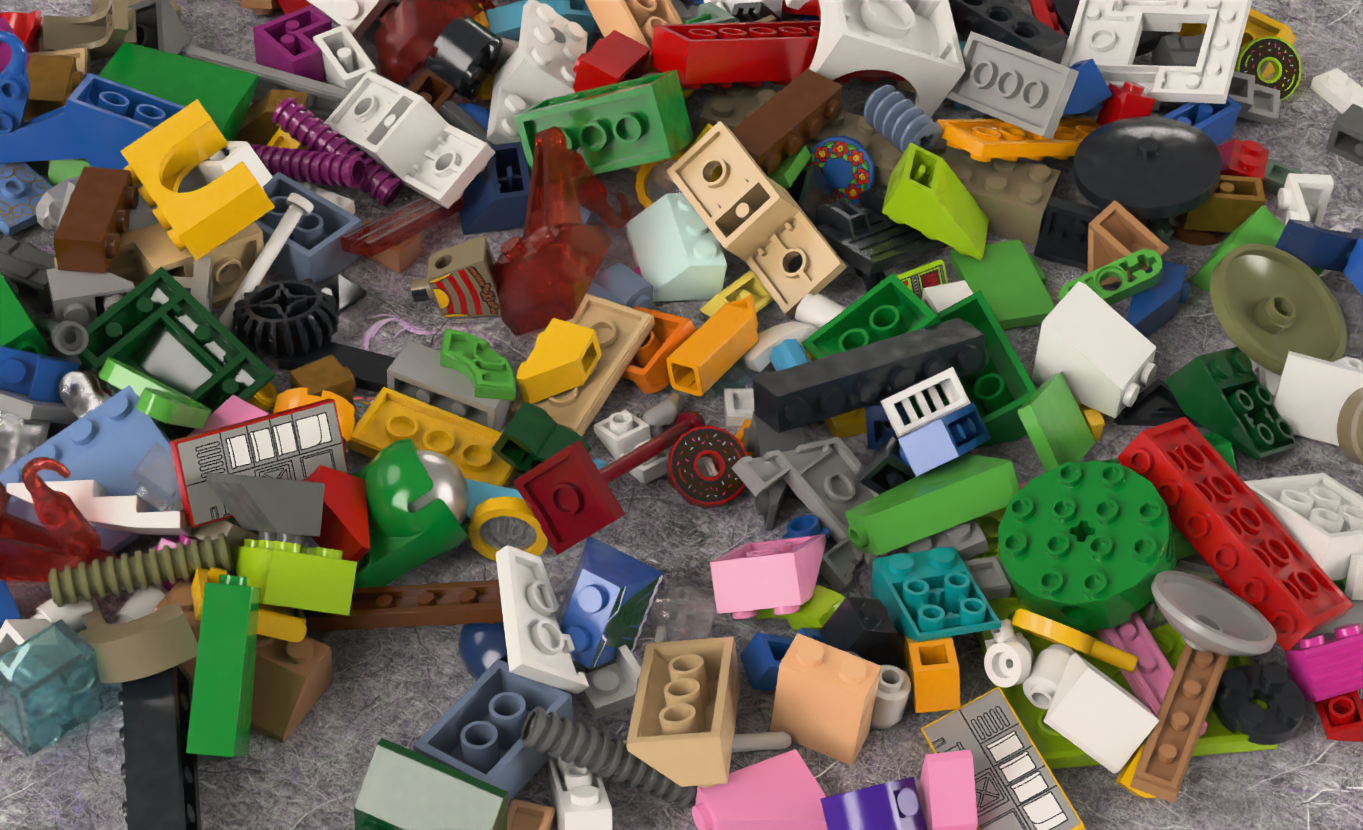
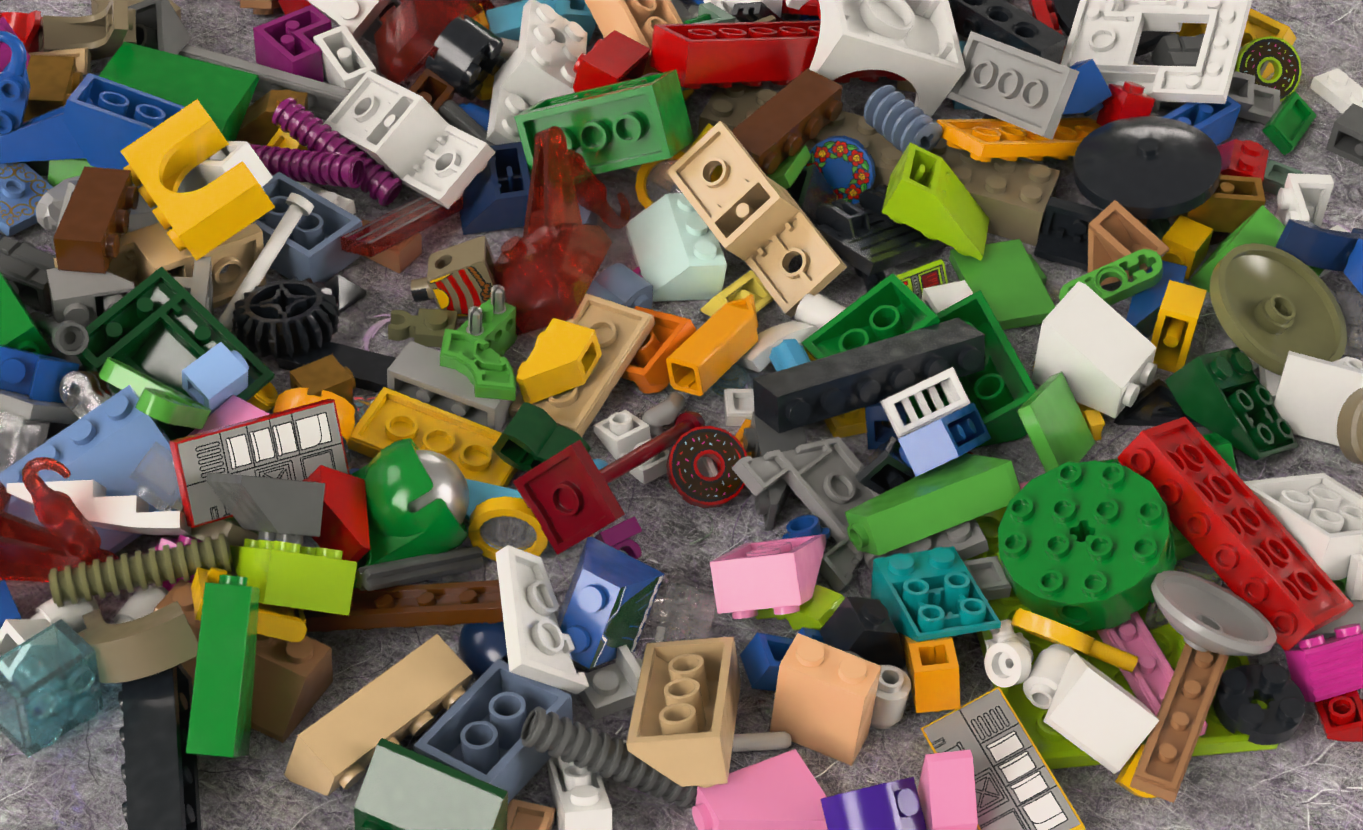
none -> light blue brick [182,342,249,416]
none -> tan slope [284,634,473,796]
none -> dark grey axle [355,546,484,591]
none -> olive plate [388,308,458,348]
none -> bright green piece [457,285,518,357]
none -> magenta tile [594,516,642,559]
none -> yellow brick [1151,280,1207,373]
none -> yellow brick [1161,215,1214,279]
none -> green tile [1262,91,1316,156]

